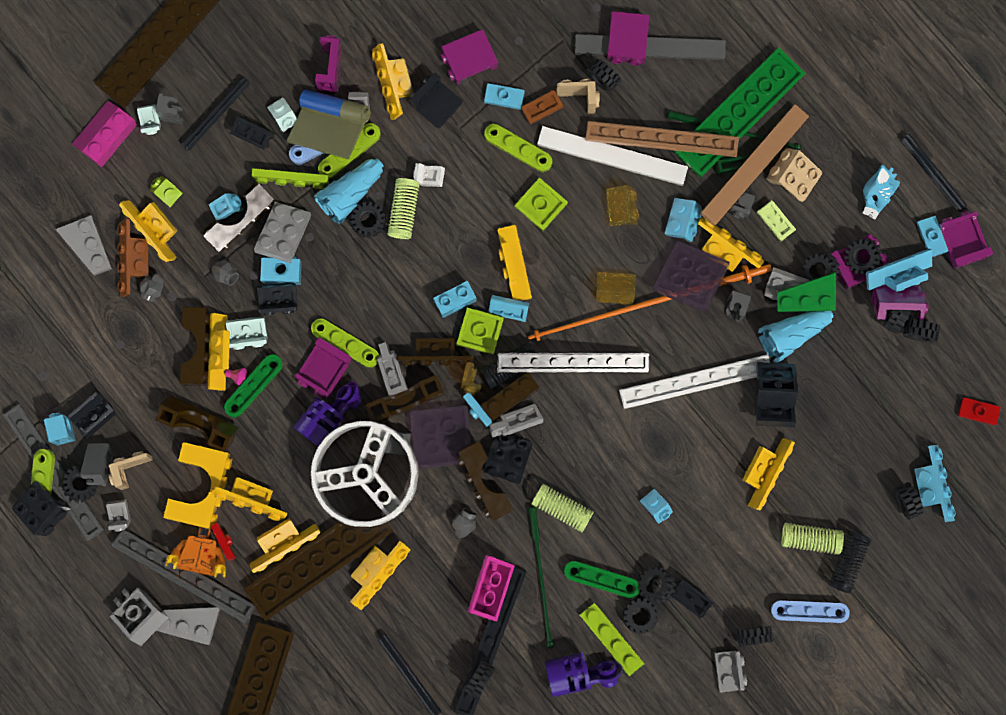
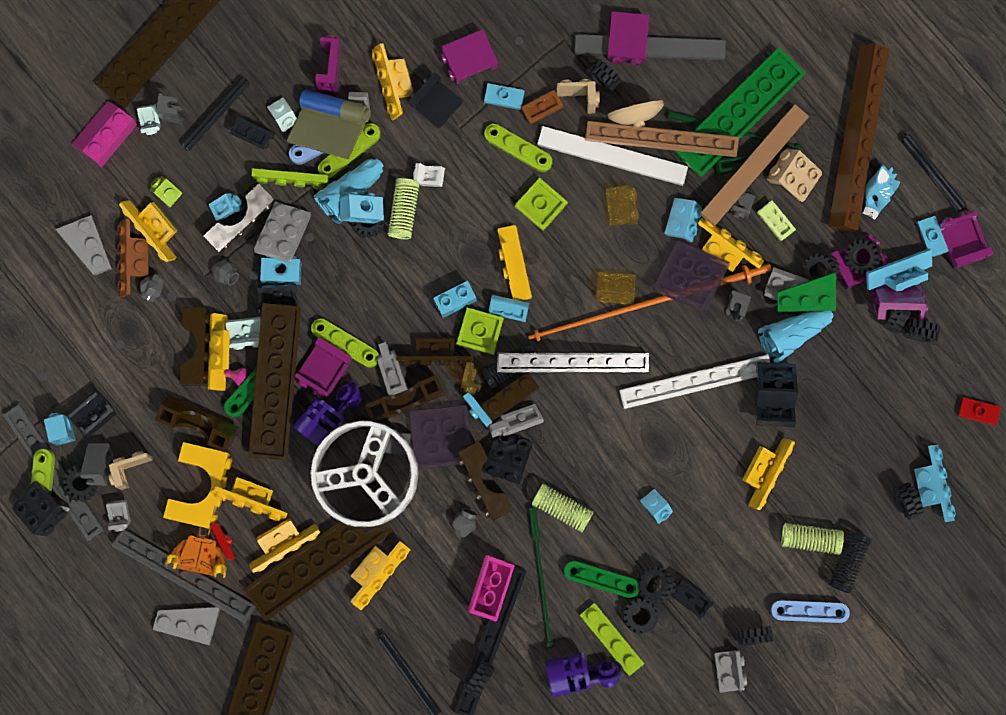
light grey hinge [110,587,169,646] -> none
none -> dark brown plate [248,303,301,461]
none -> medium azure brick [340,192,384,224]
none -> tan dish [607,100,664,128]
none -> reddish brown brick [828,43,889,232]

